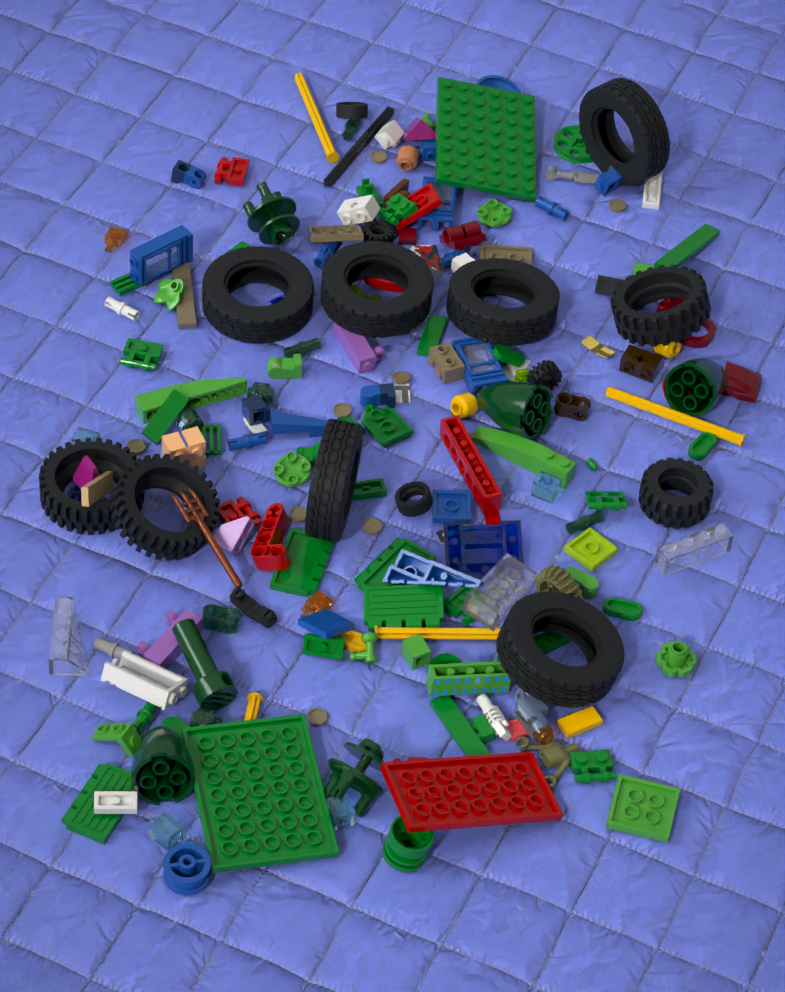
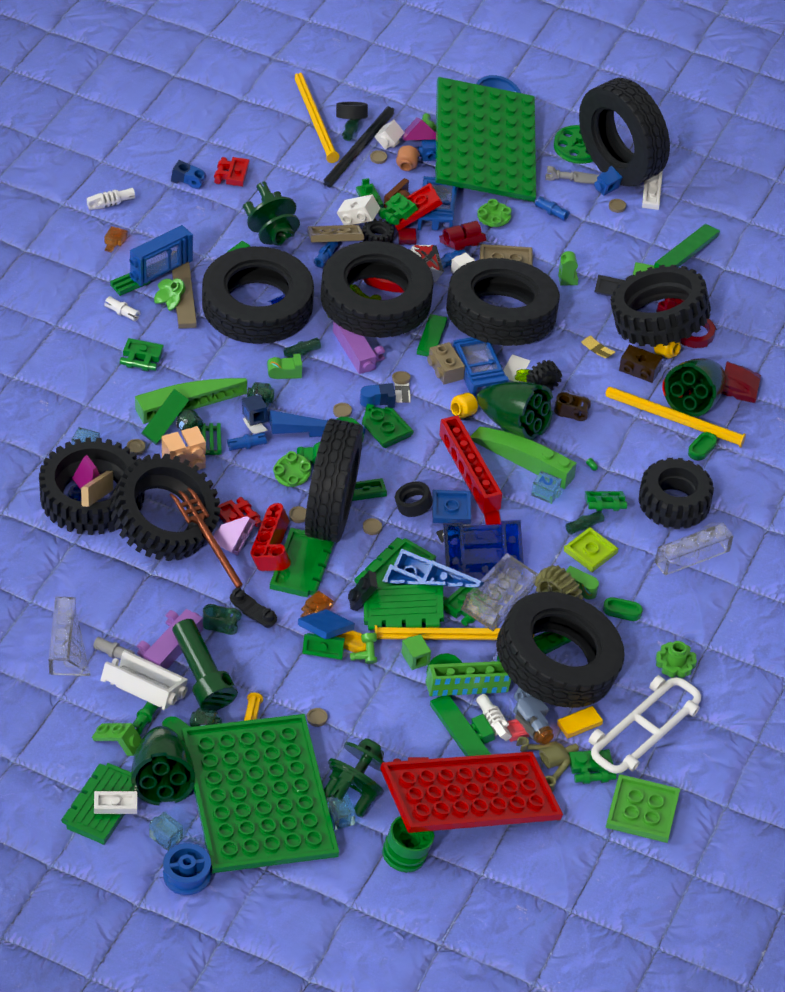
green tile [492,344,525,367] -> none
none -> white hinge [87,188,135,210]
none -> black plate [348,571,378,611]
none -> bright green leg [558,251,578,286]
none -> white bar [588,675,701,774]

